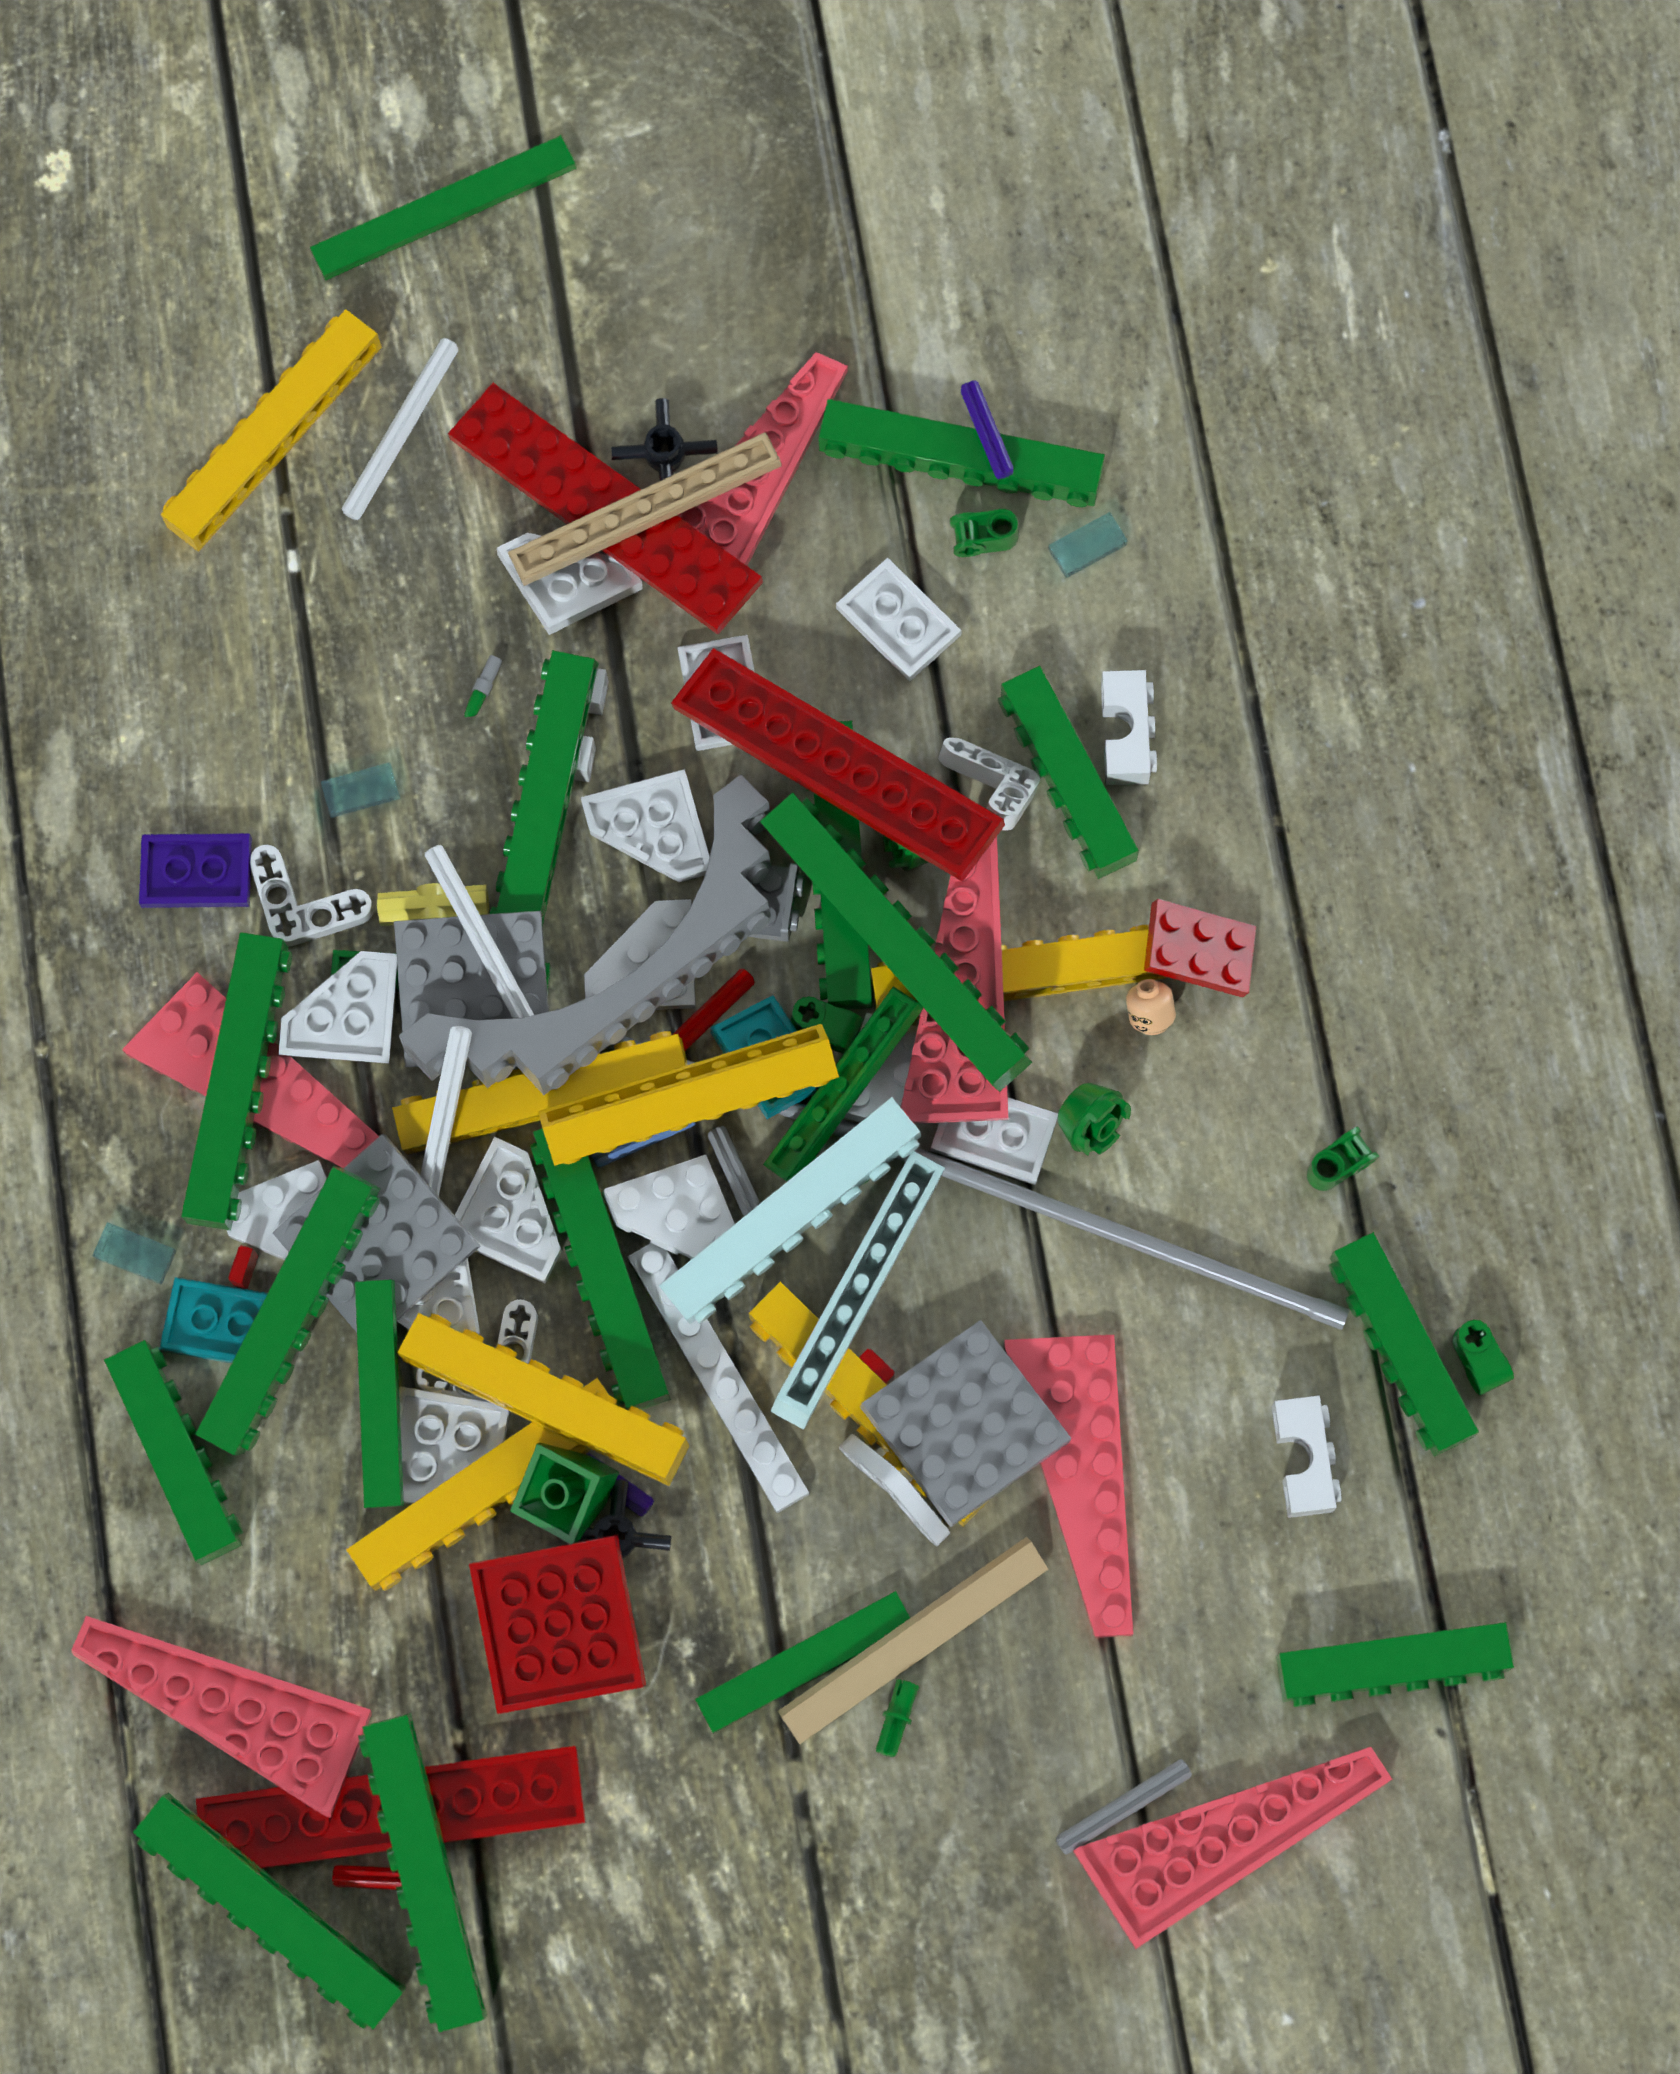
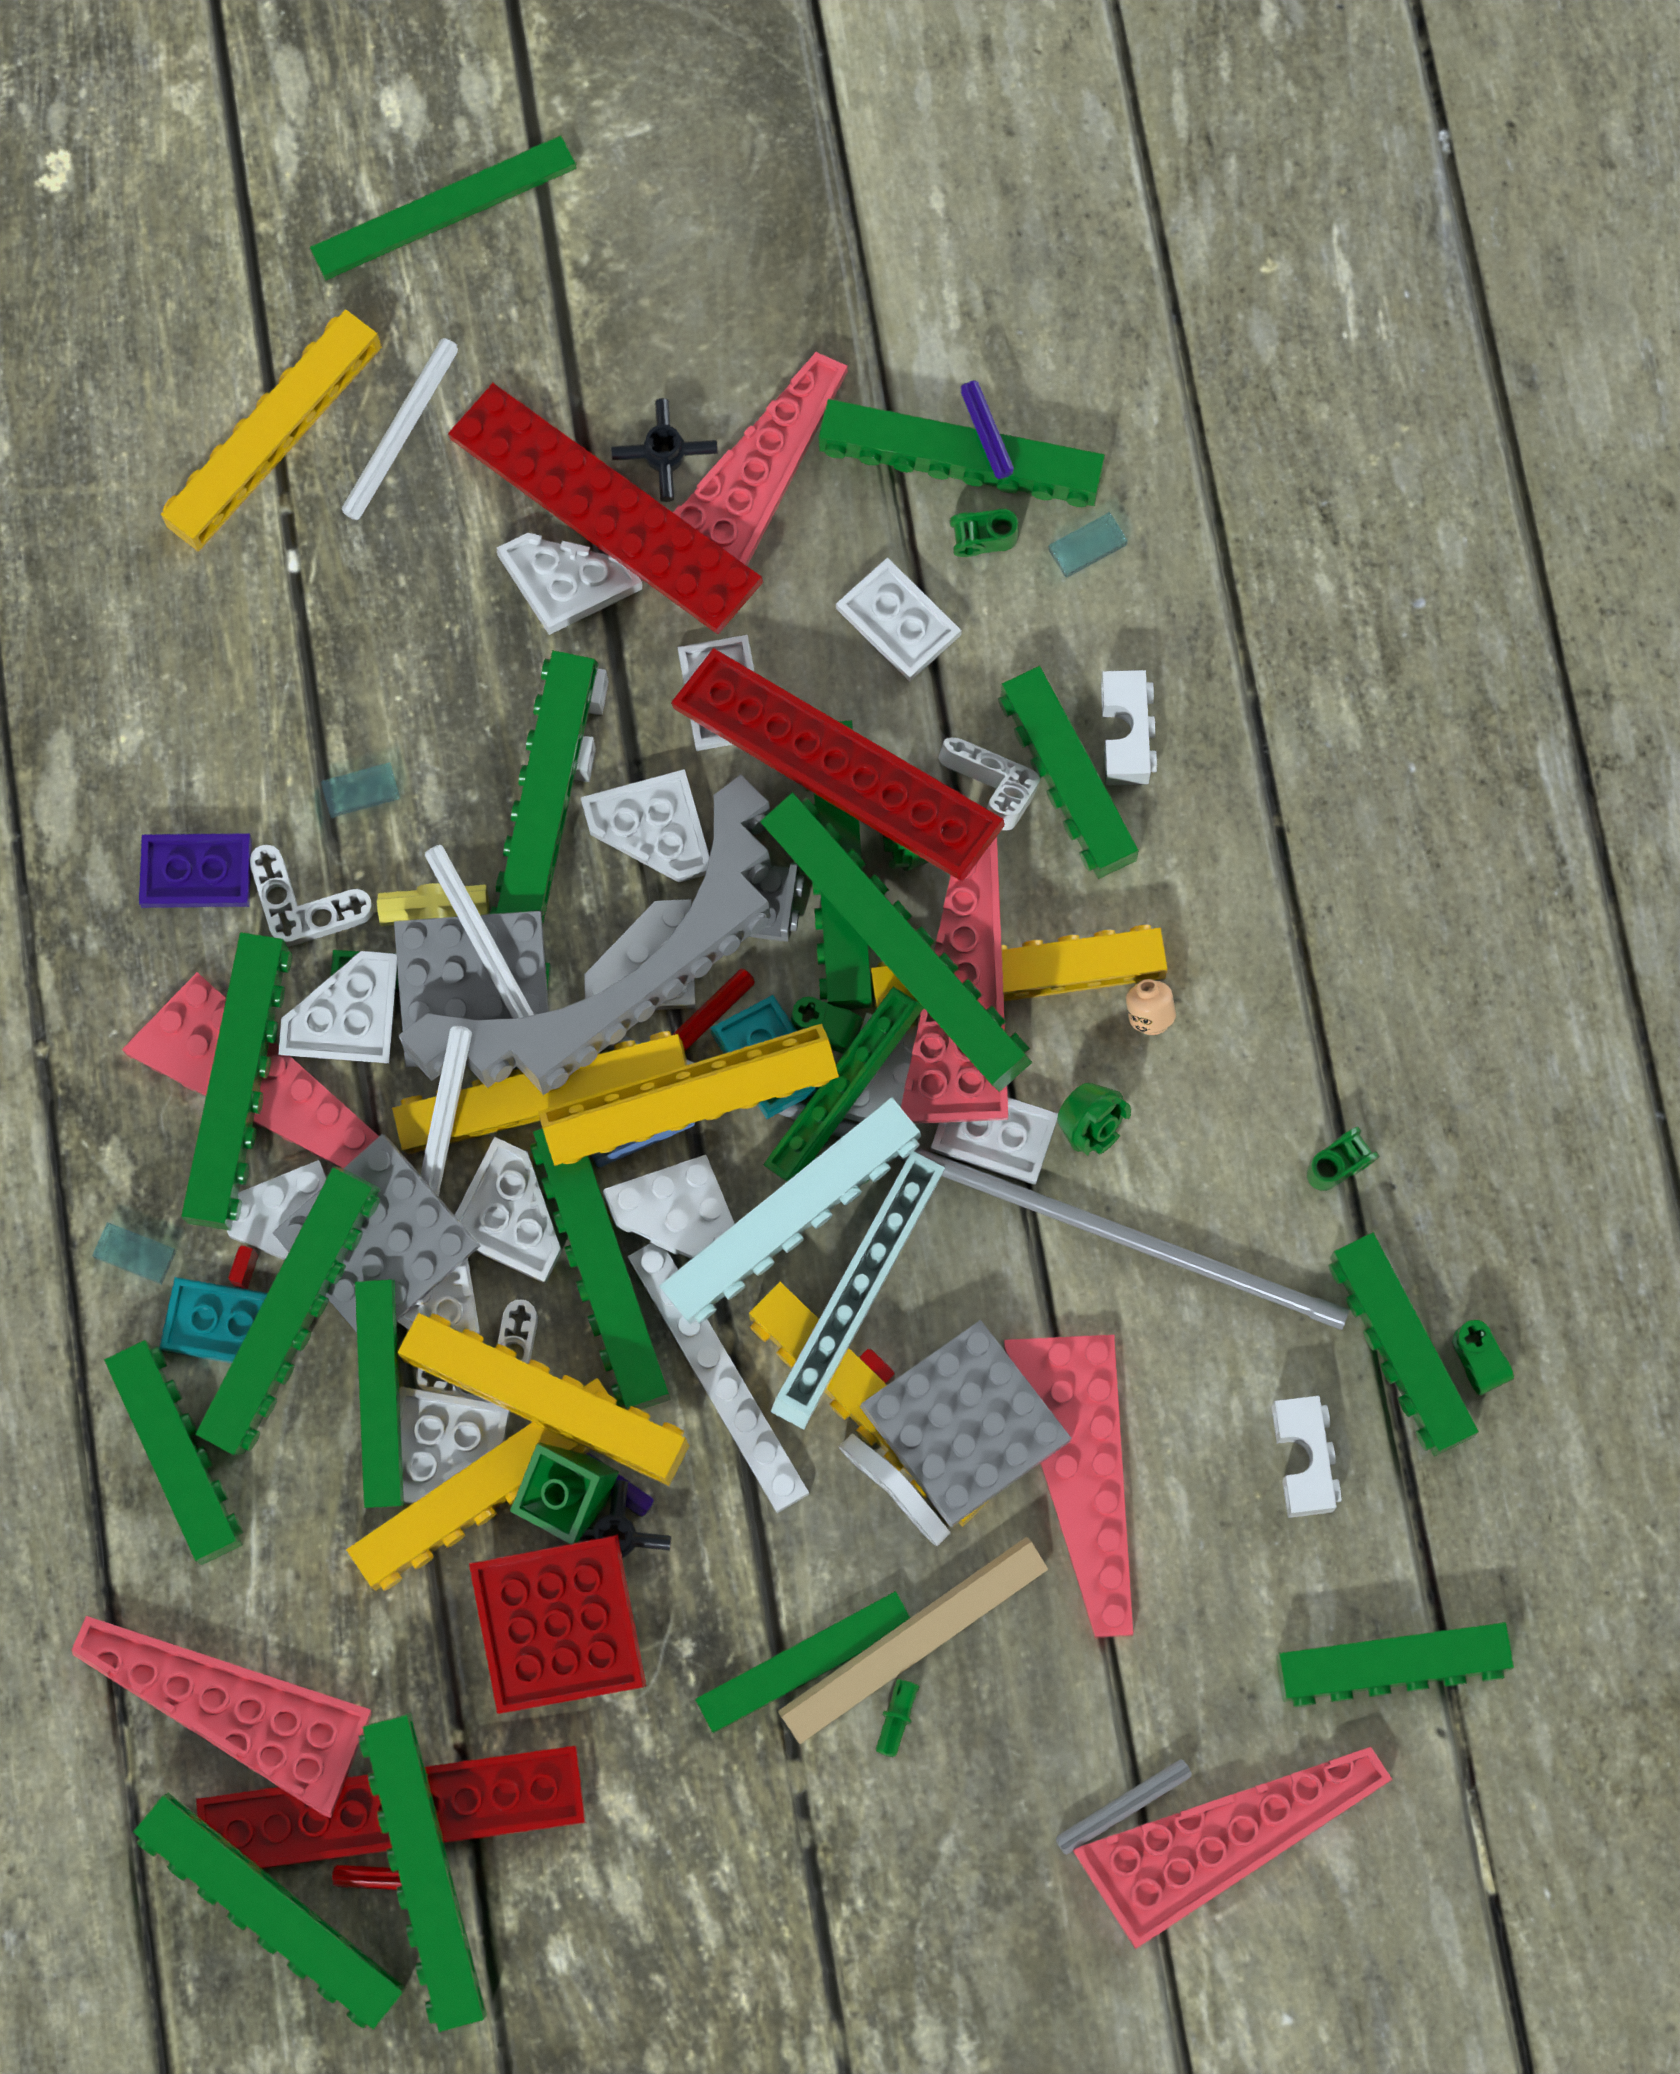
light grey piece [464,655,502,717] -> none
tan tile [508,432,782,586] -> none
light grey axle [708,1126,760,1216] -> none
plate [1144,899,1256,998] -> none

